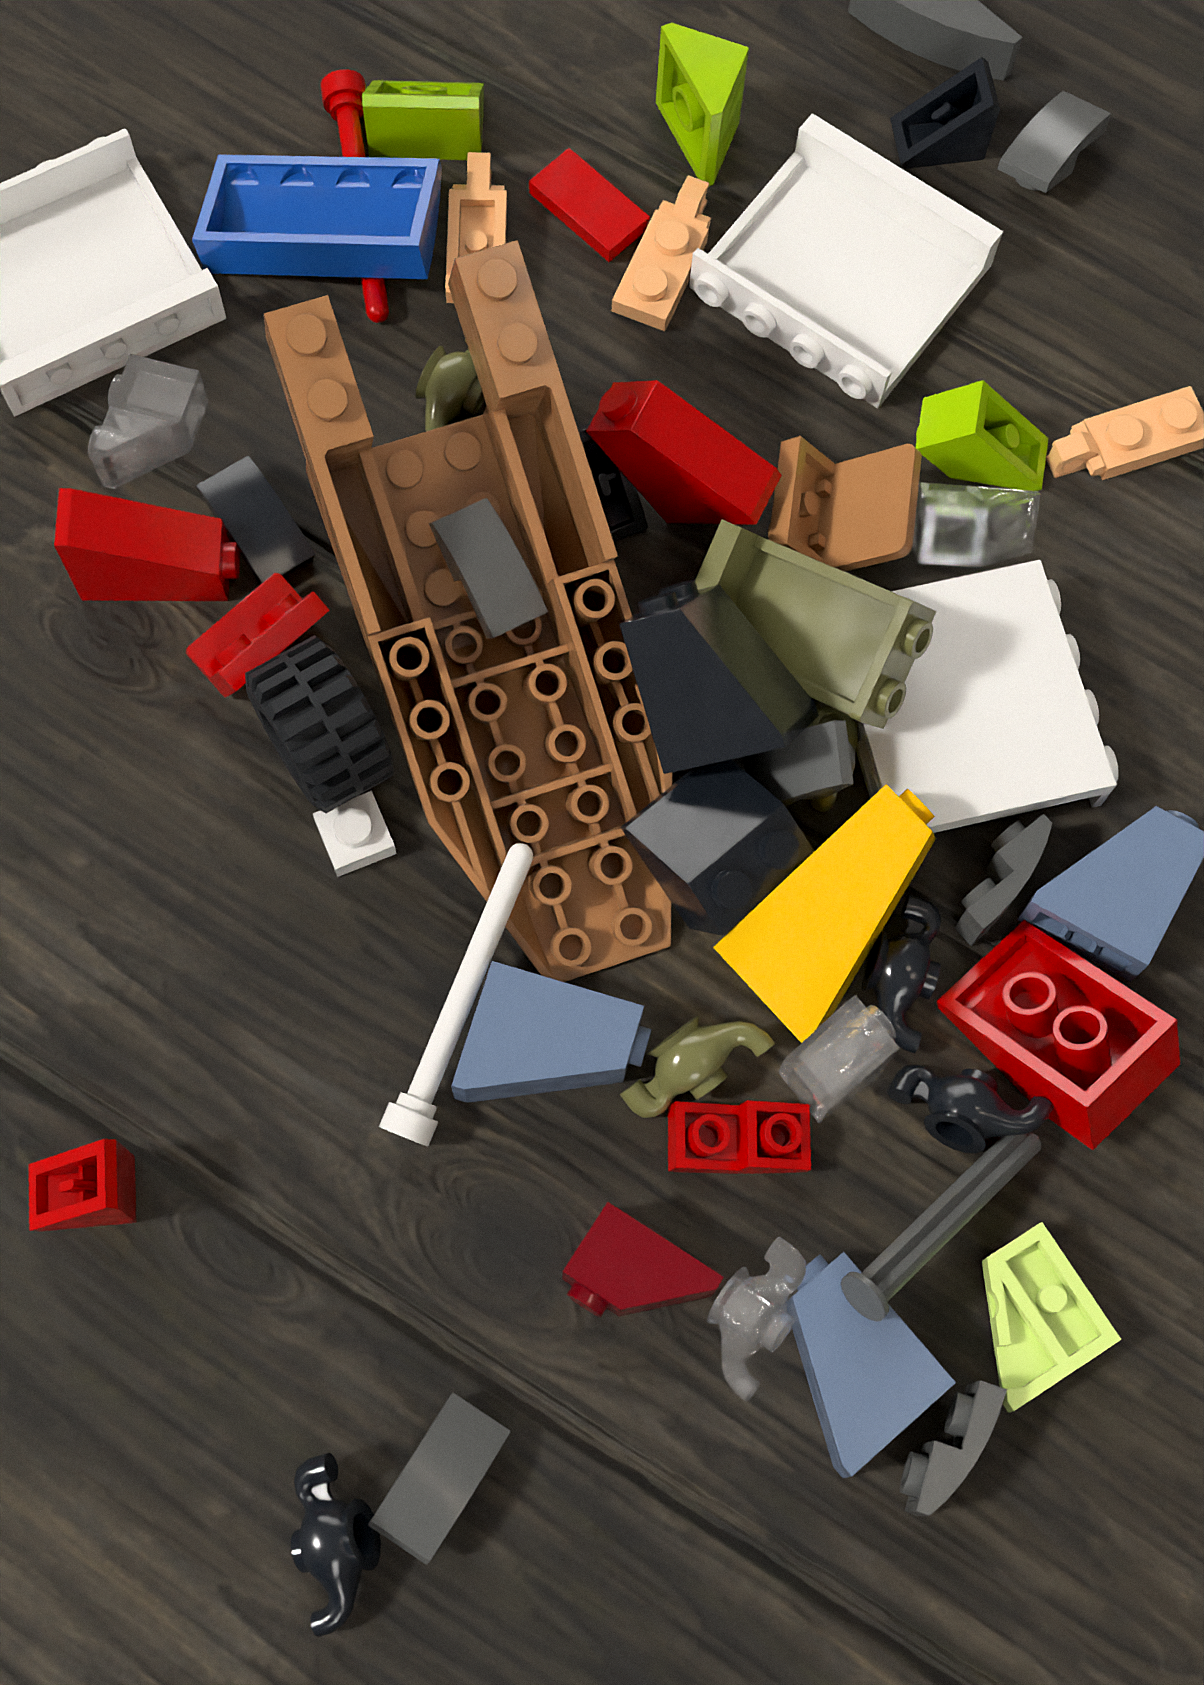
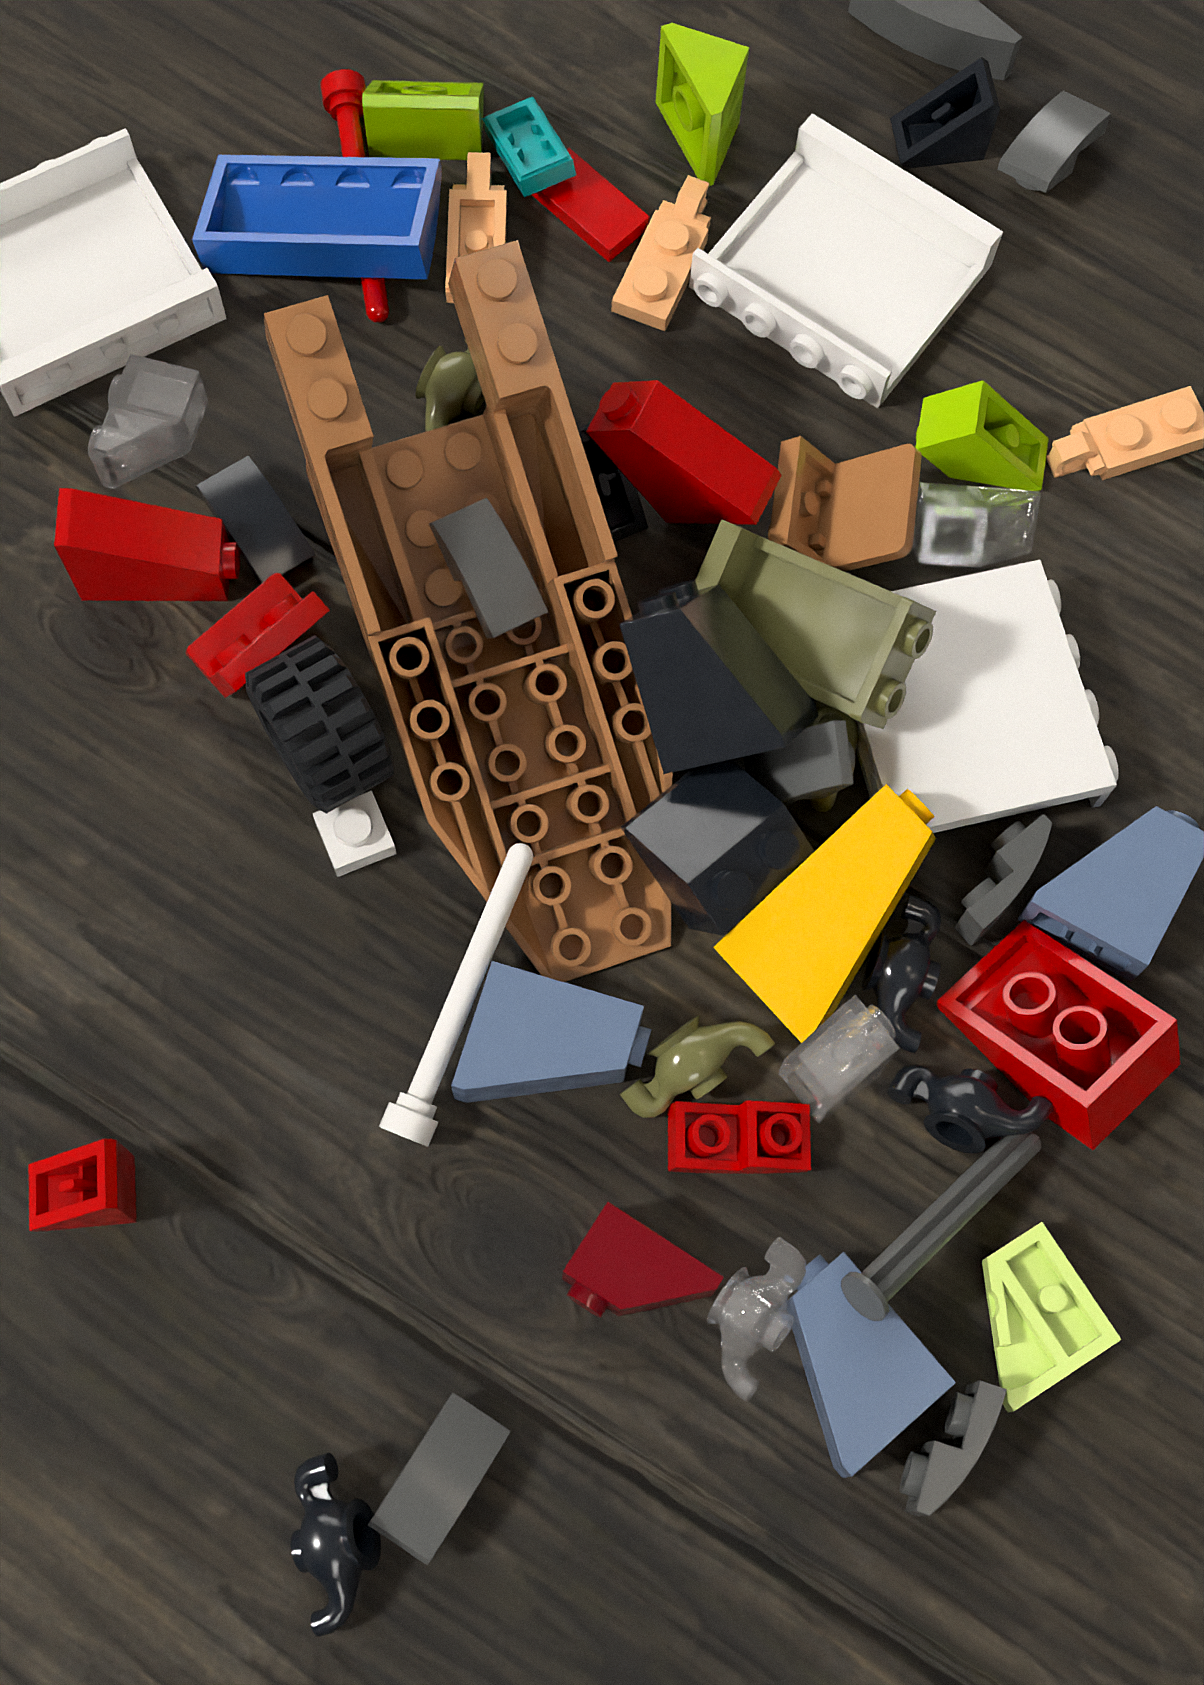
none -> teal plate [482,97,577,197]

